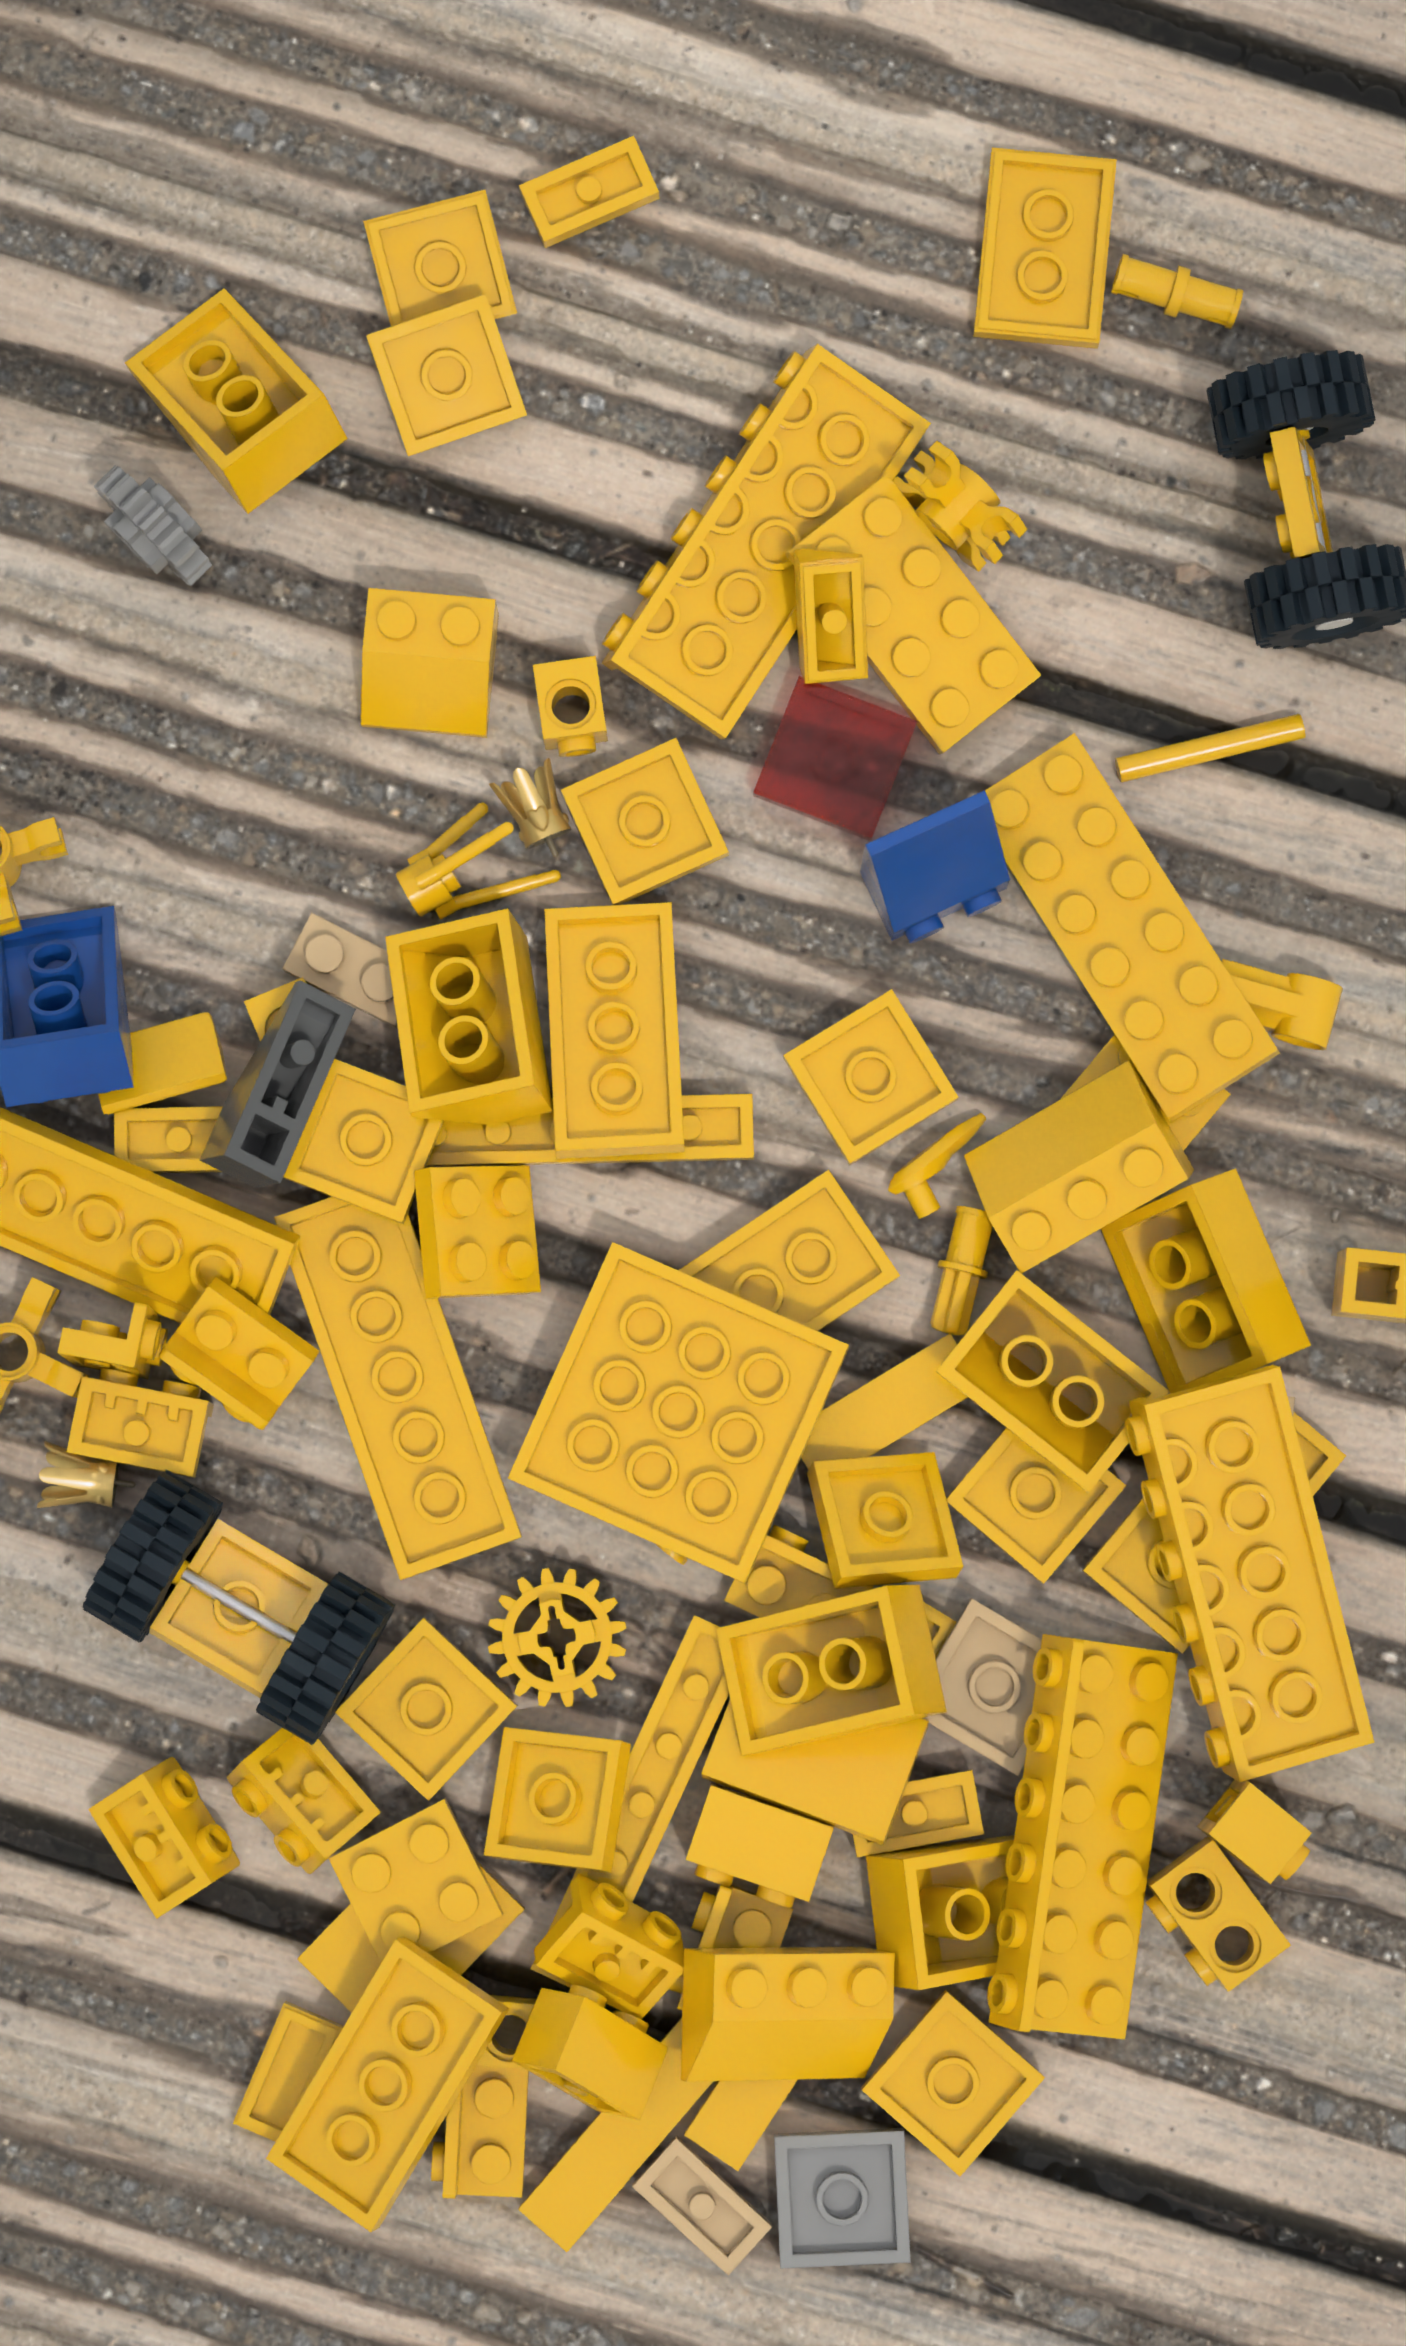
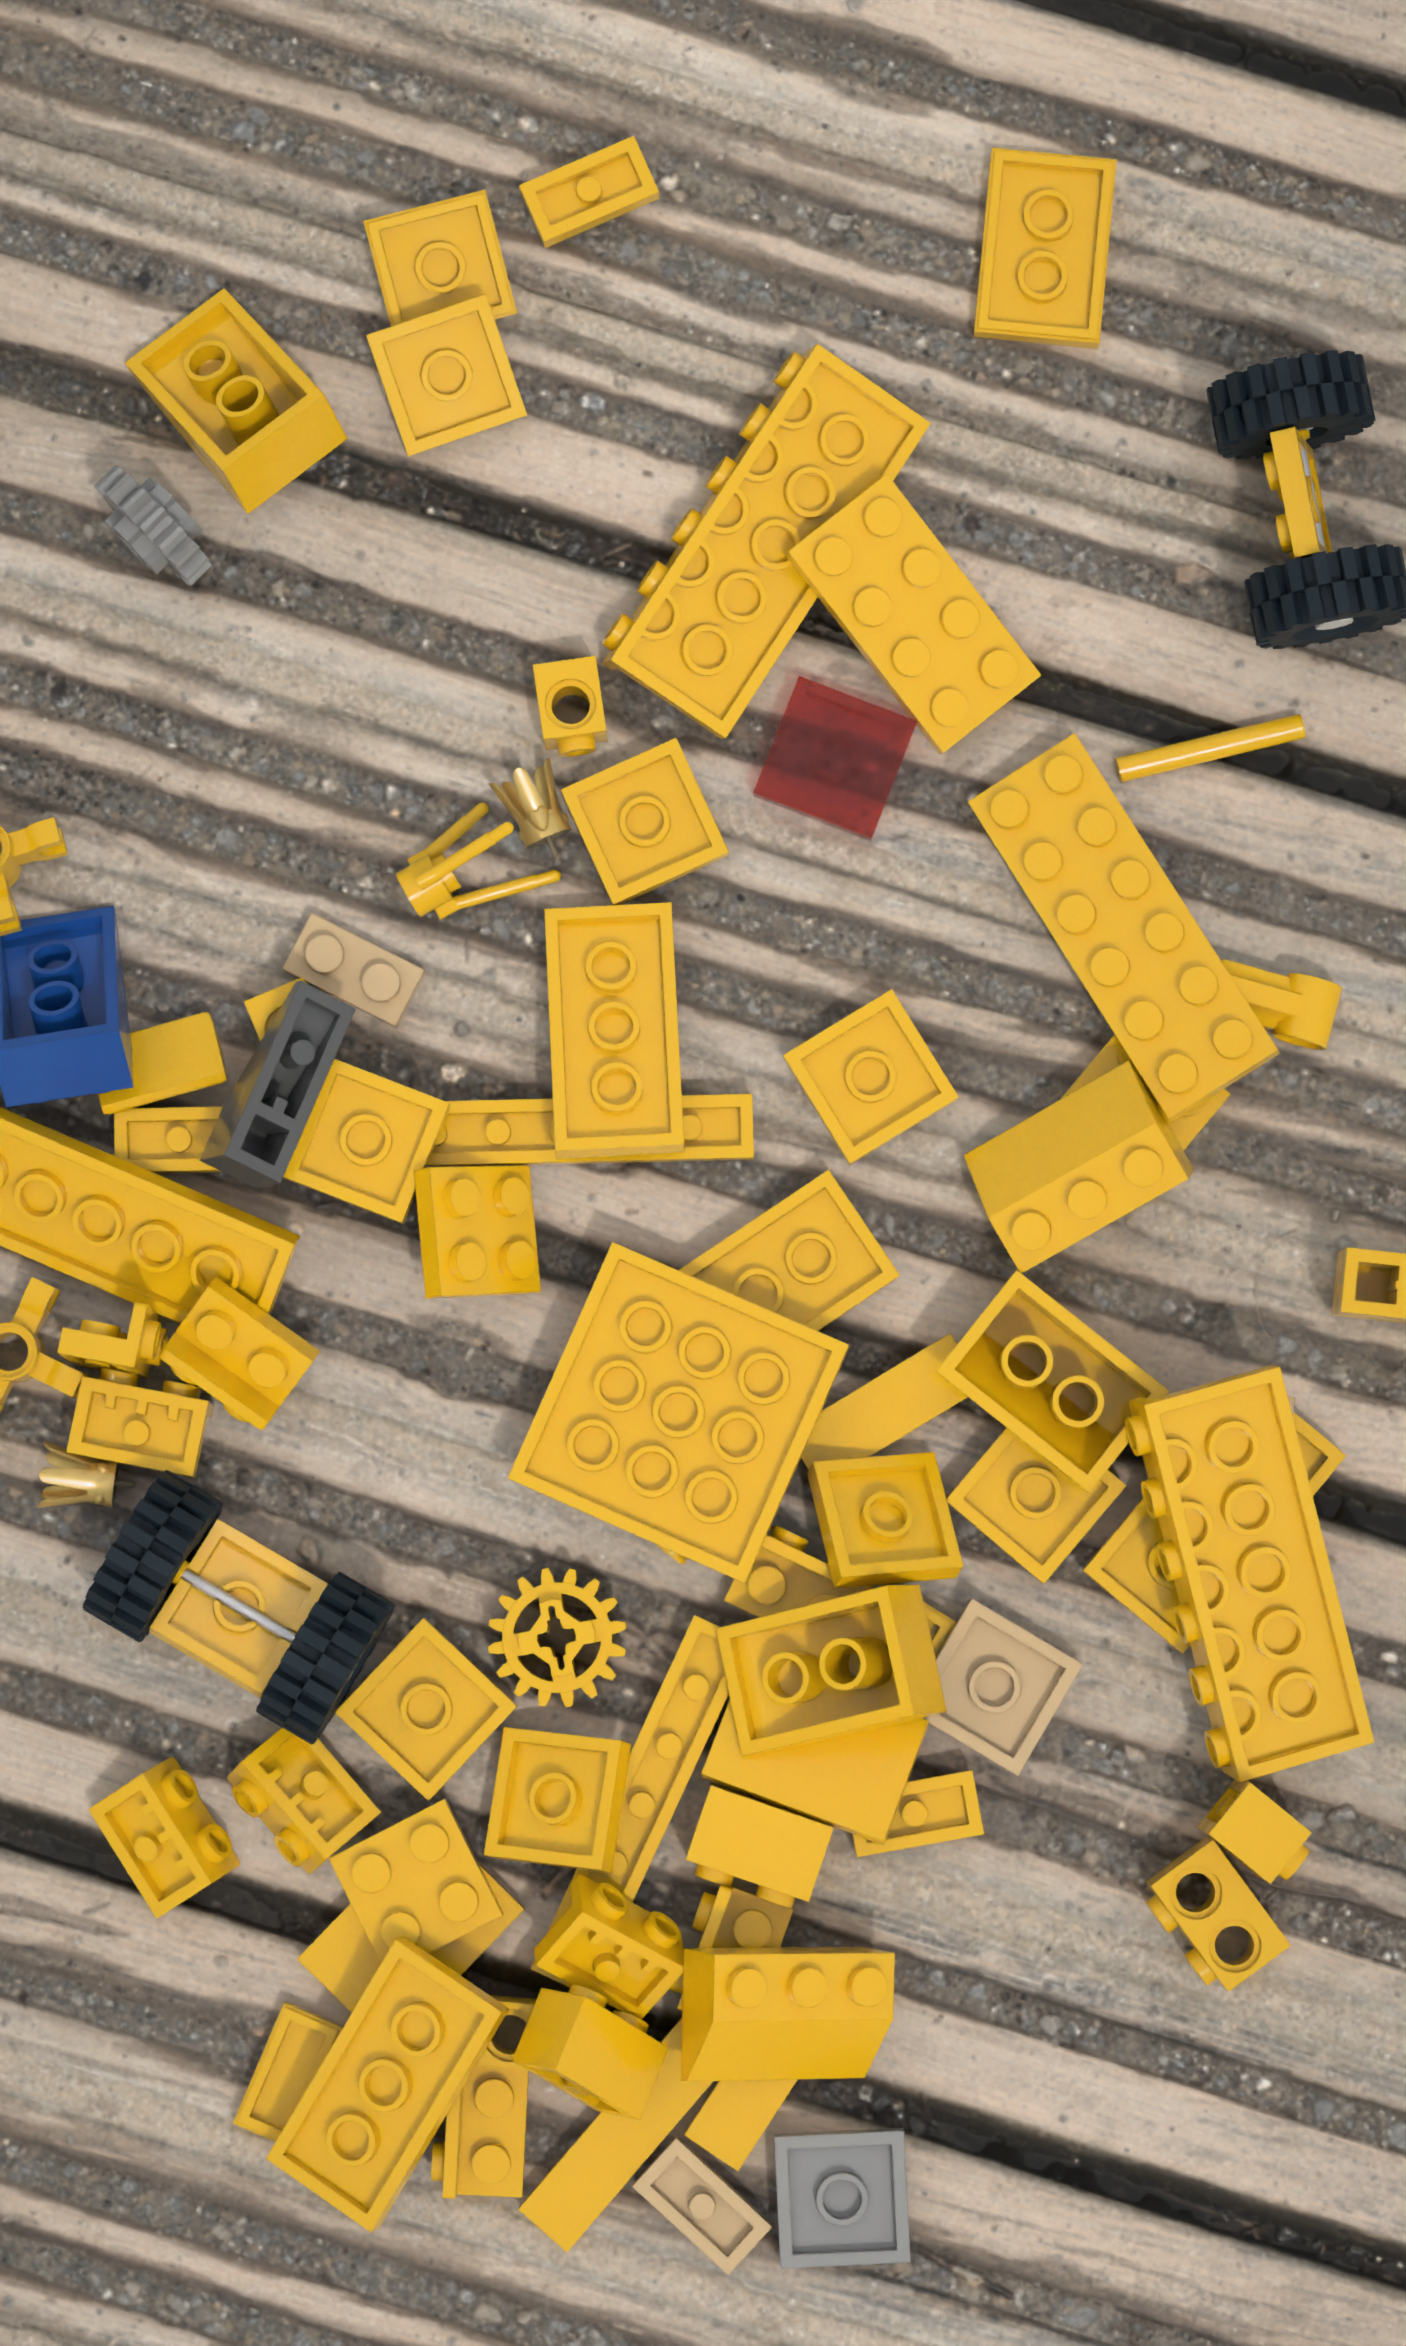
yellow plate [274,1197,522,1580] -> none
yellow slope [361,588,499,738] -> none
yellow slope [385,908,553,1125] -> none
yellow slope [794,549,868,684] -> none
blue slope [860,790,1010,944] -> none
yellow plate [861,1989,1045,2176] -> none
yellow slope [866,1835,1015,1990] -> none
yellow bar [888,1113,986,1219] -> none
yellow pin [893,441,1028,572] -> none
yellow axle [930,1206,992,1335] -> none
yellow bracket [987,1634,1178,2039] -> none
yellow slope [1101,1168,1311,1394] -> none
yellow pin [1111,254,1243,329] -> none

